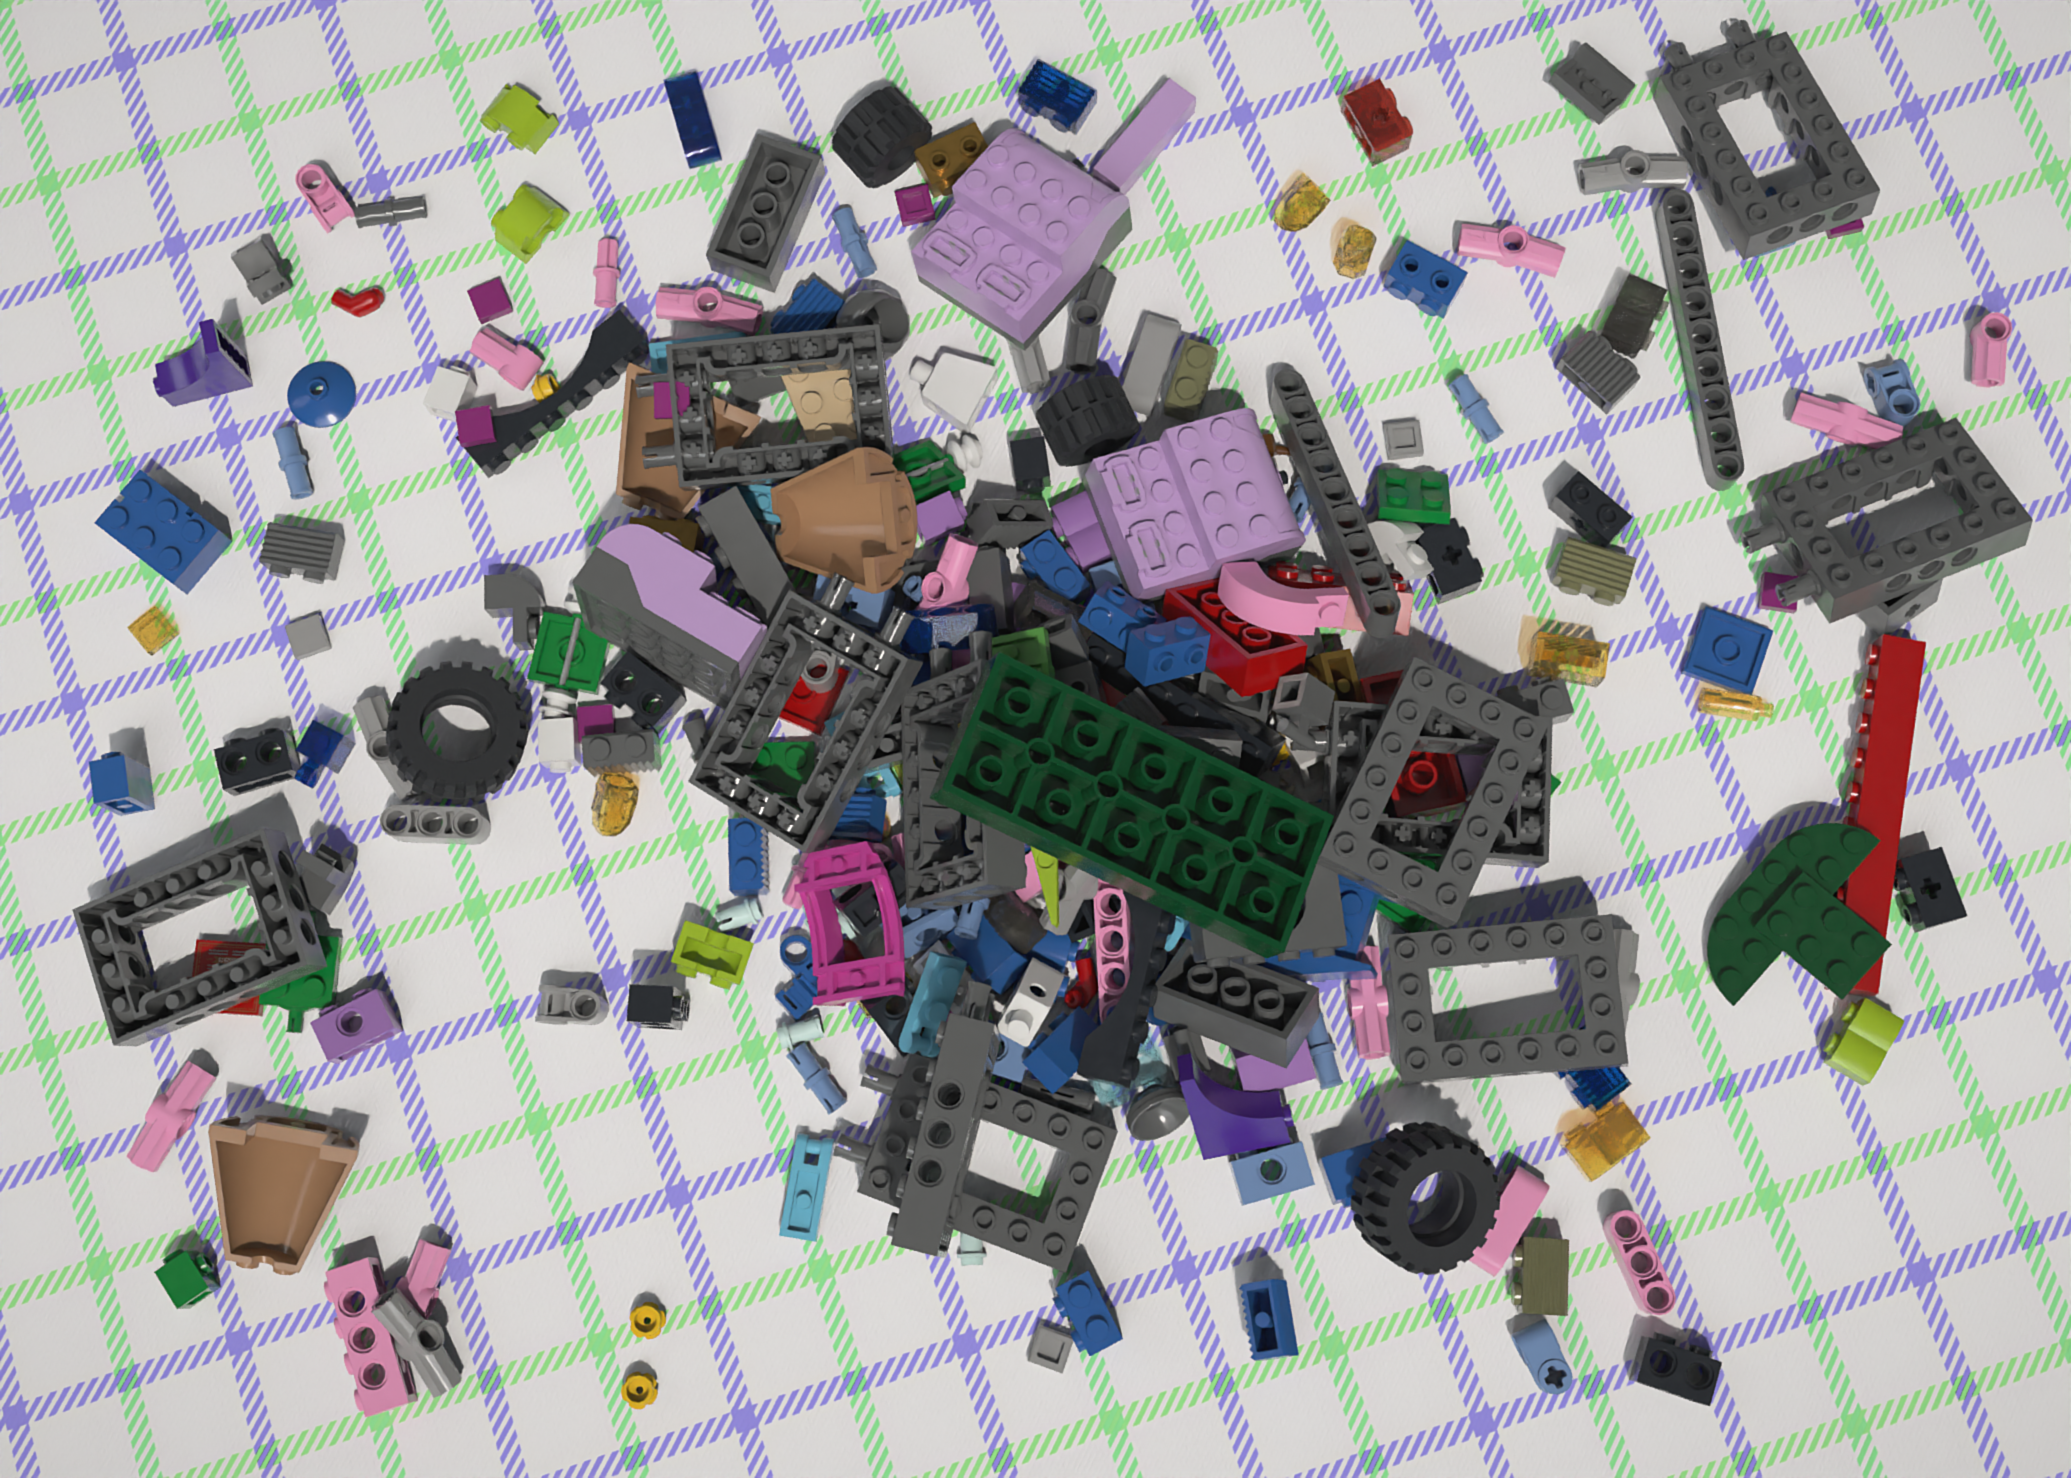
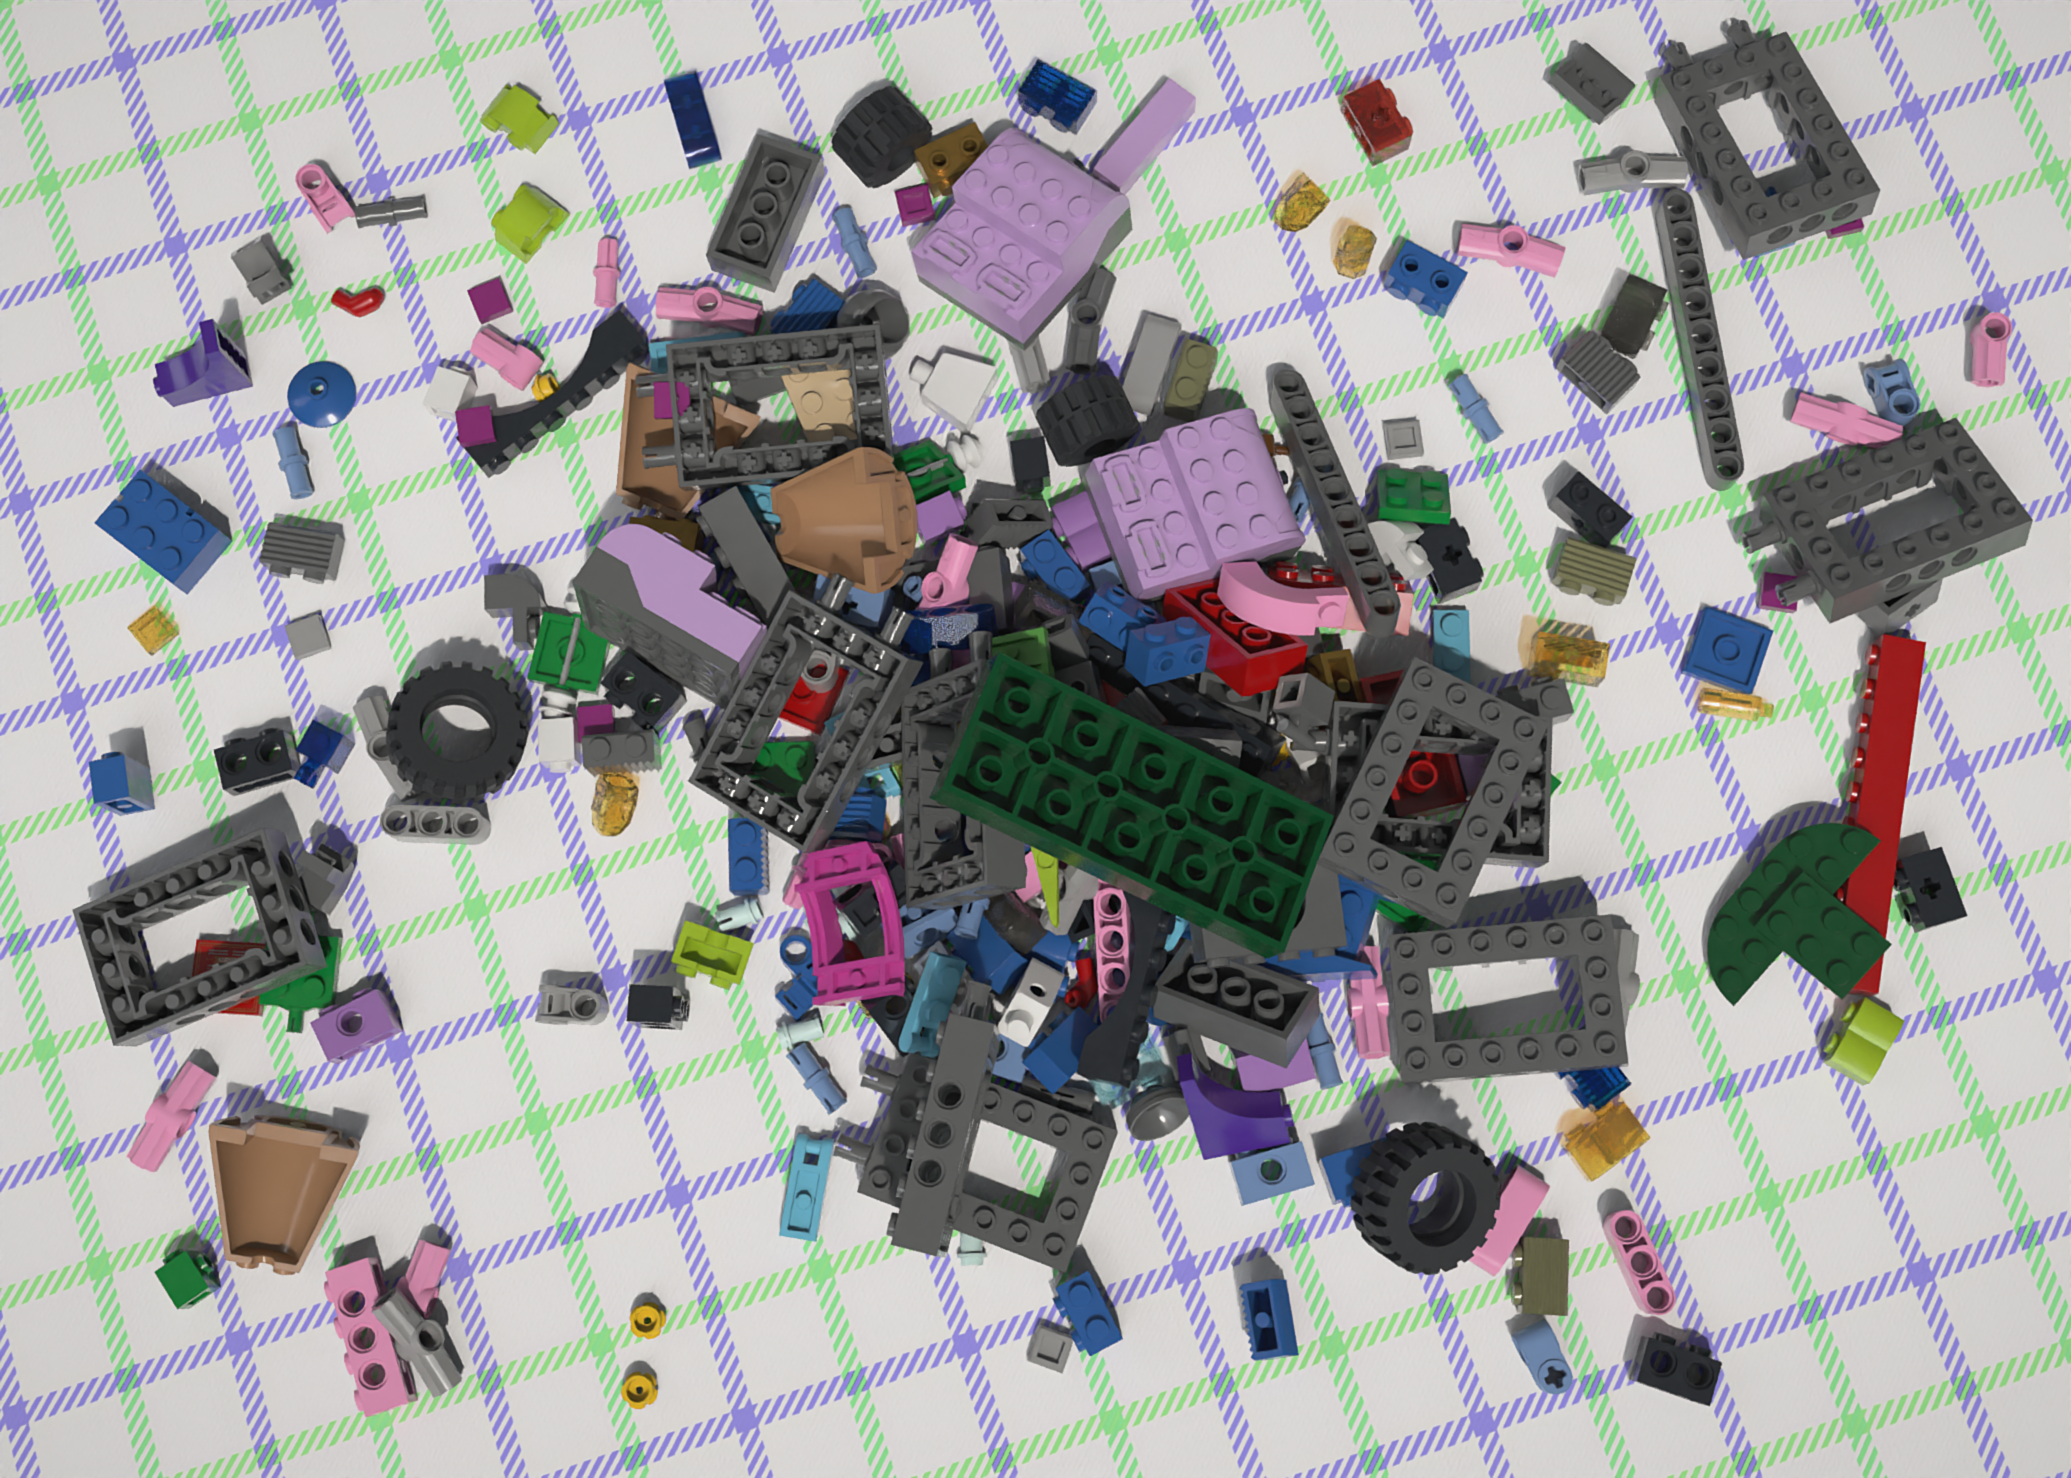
none -> medium azure plate [1432,610,1470,684]

